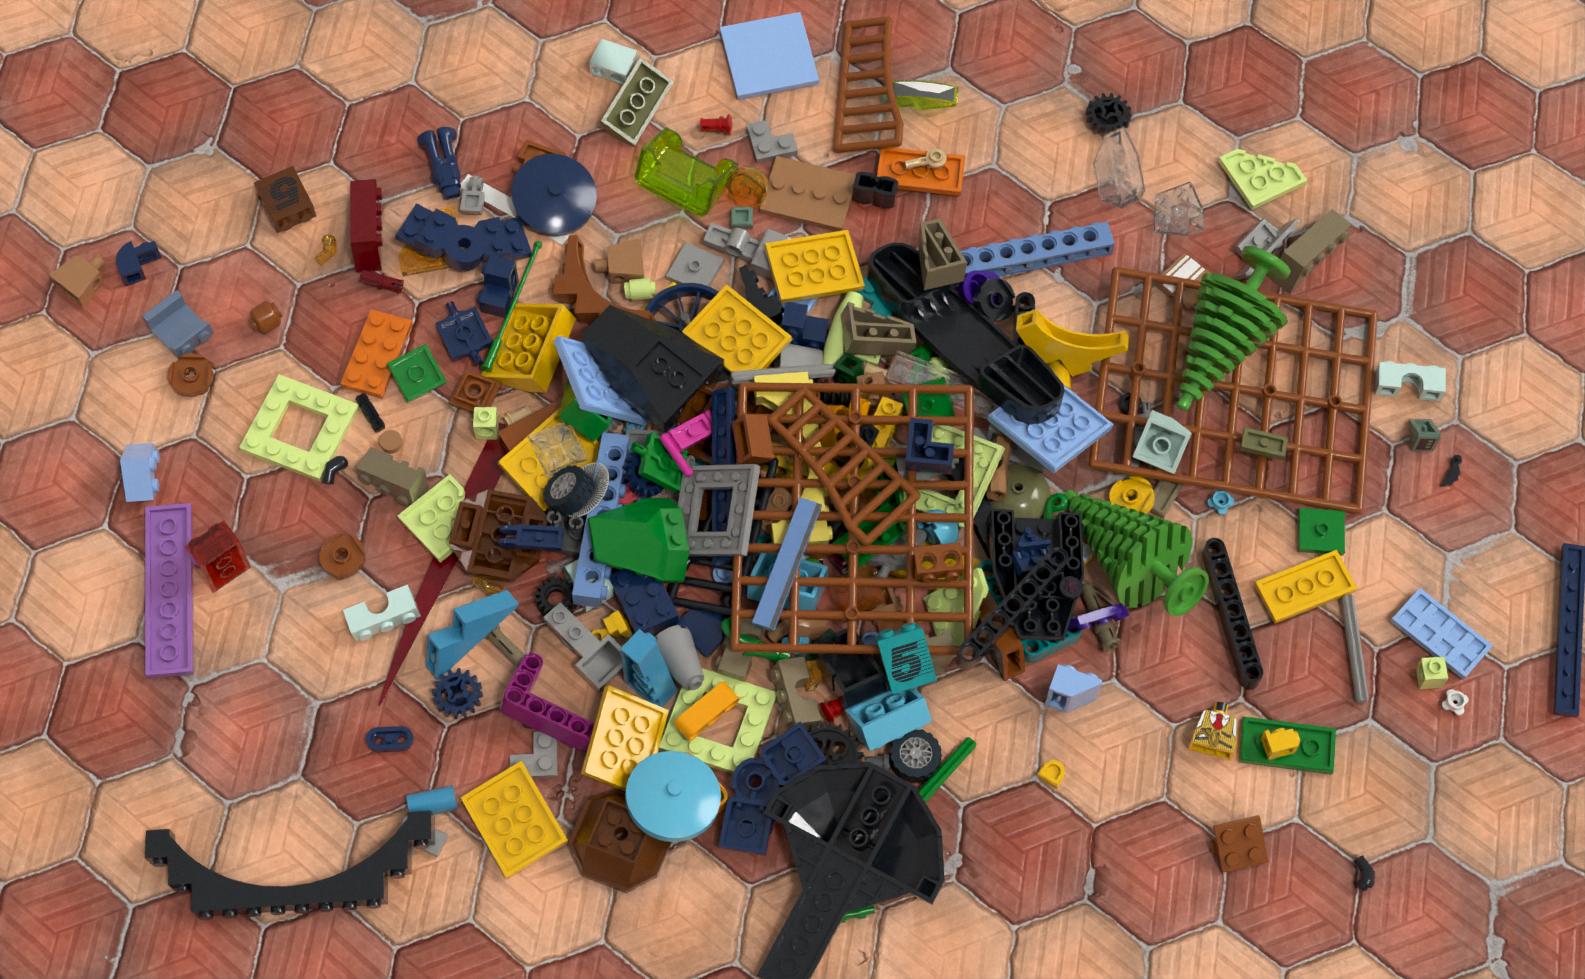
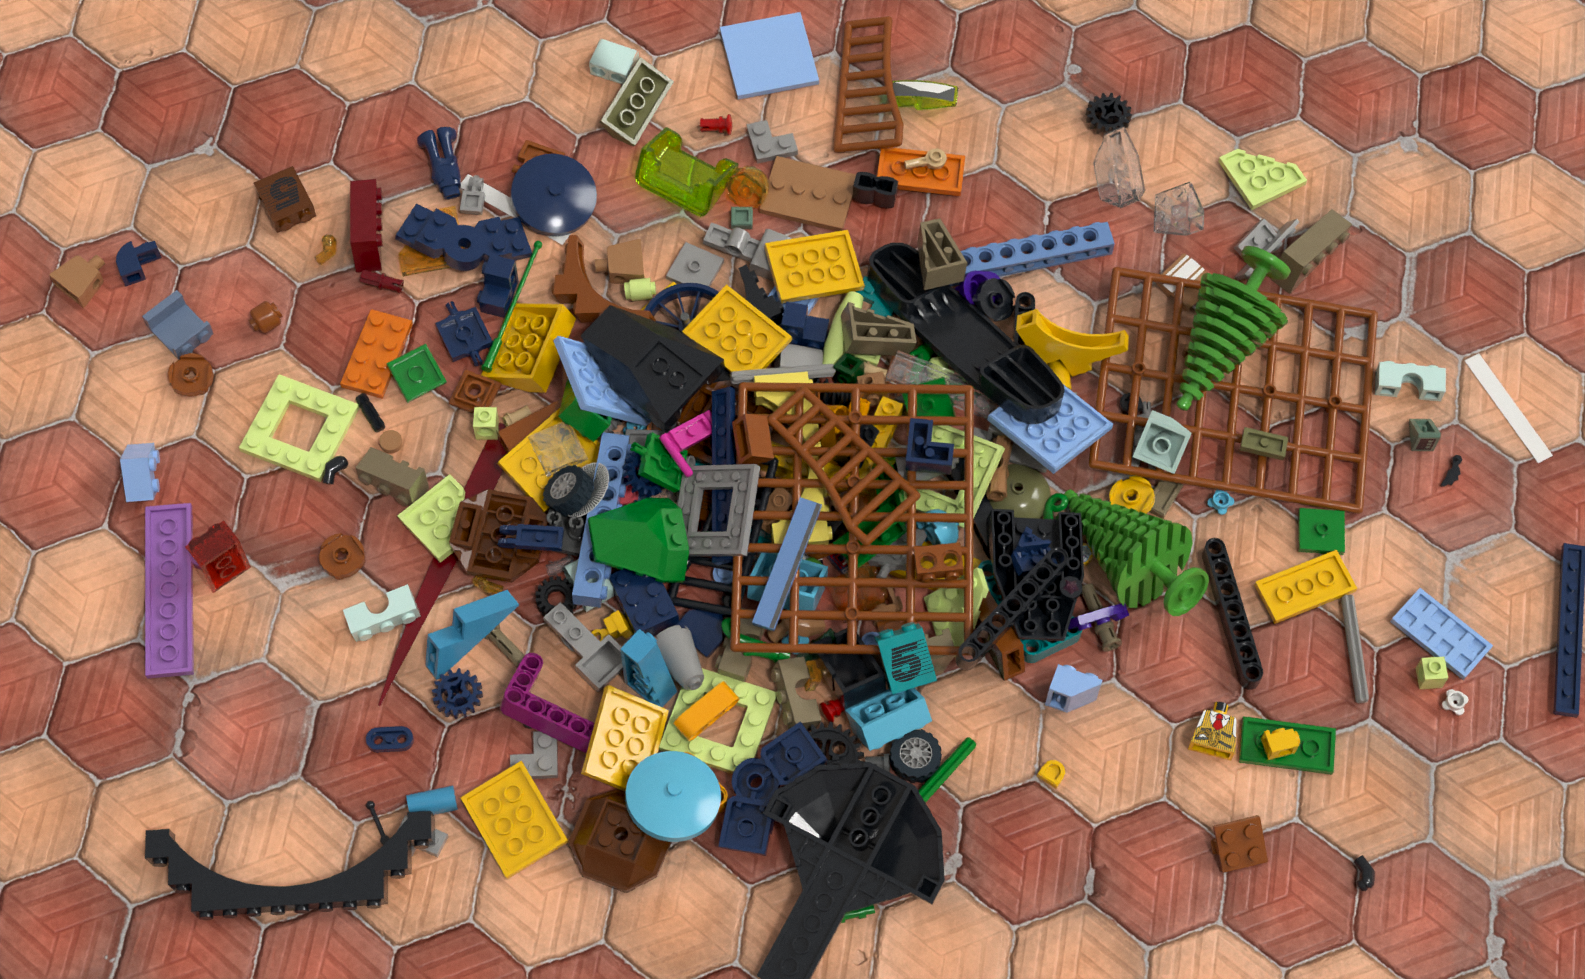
none -> black hinge [366,801,390,845]
none -> white sticker [1464,353,1553,463]

